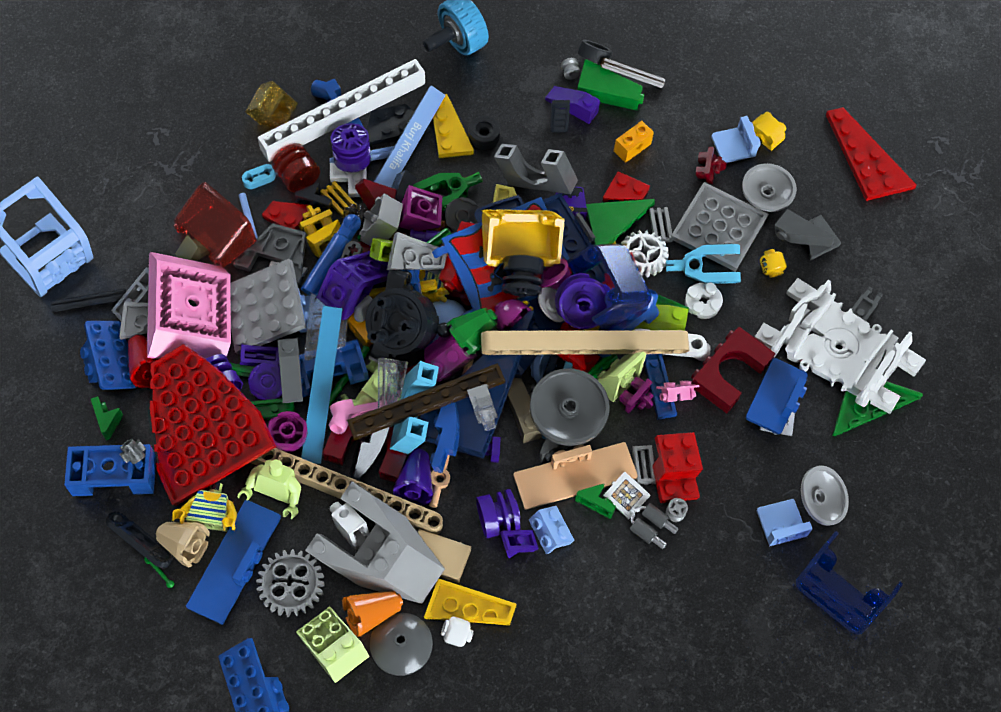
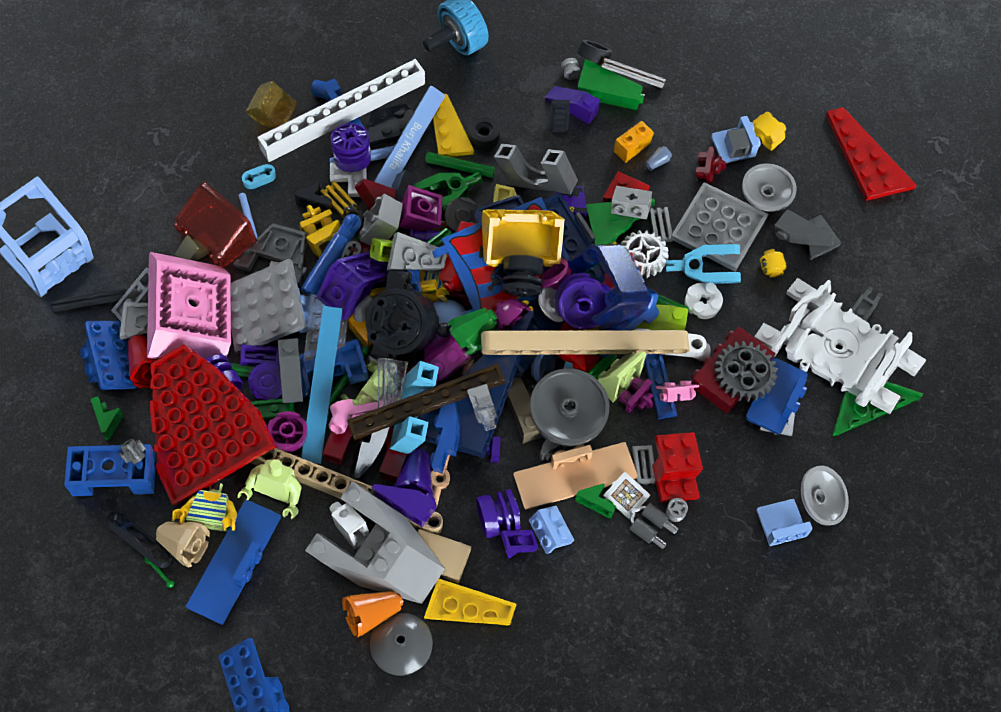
light grey gear [256,549,325,617] -> none
red wing [262,201,313,230] -> none
clear red wheel [271,143,321,192] -> none
yellowish green slope [296,606,370,683] -> none
white head [441,616,473,647] -> none
clear blue windscreen [796,531,903,634] -> none
none -> dark purple slope [372,484,436,528]
none -> green axle [425,152,495,178]
none -> light grey brick [611,186,652,219]
none -> sand blue cone [645,146,672,171]
none -> dark grey gear [714,341,778,402]
none -> dark grey brick [724,128,750,158]

